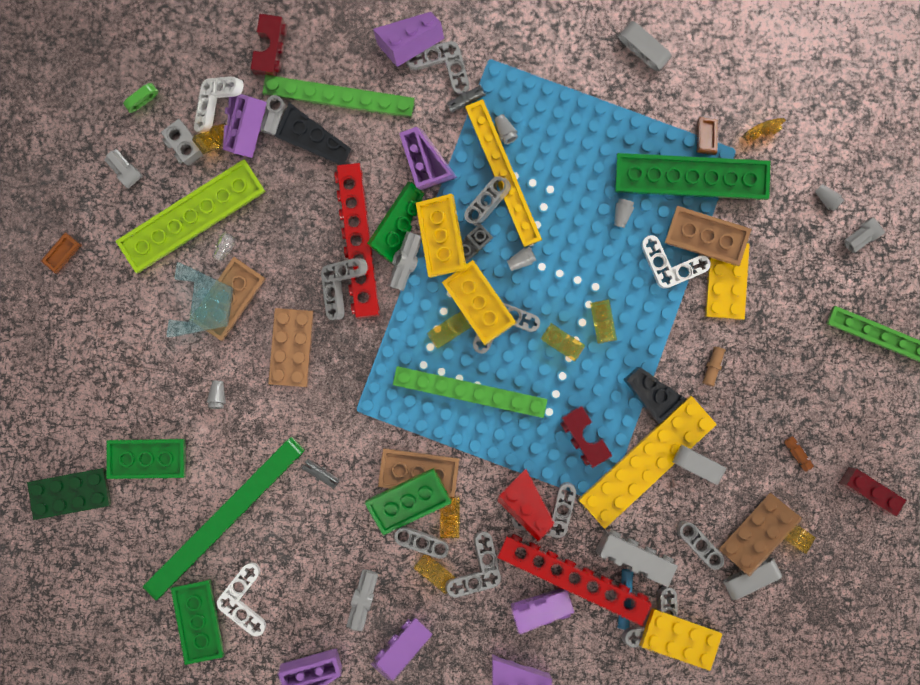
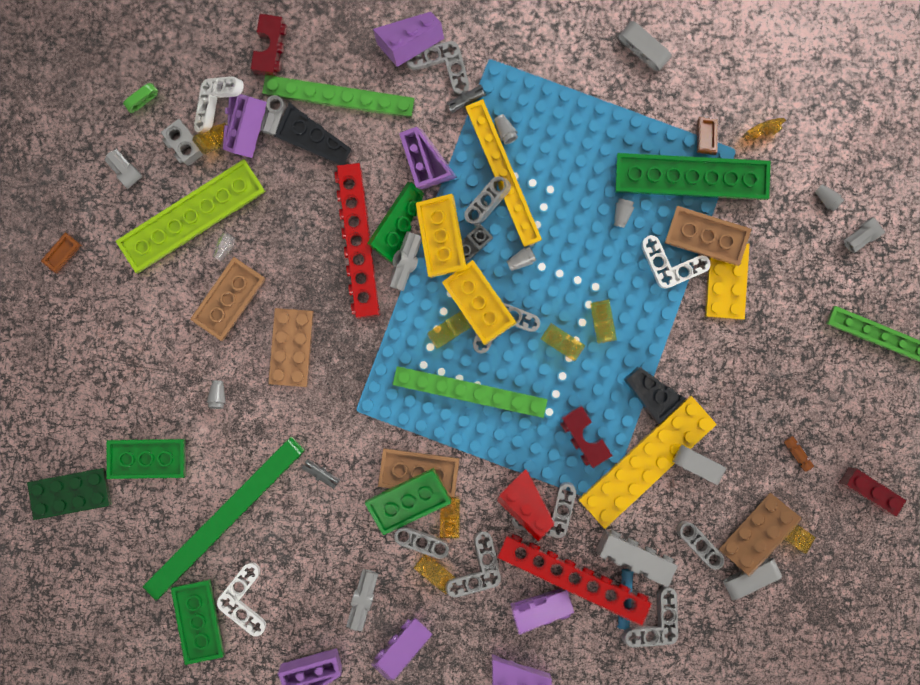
clear light blue wing [166,262,233,338] -> none
light grey beam [321,258,368,320] -> none
yellow plate [639,608,723,671] -> none
medium nougat pin [702,347,726,387] -> none

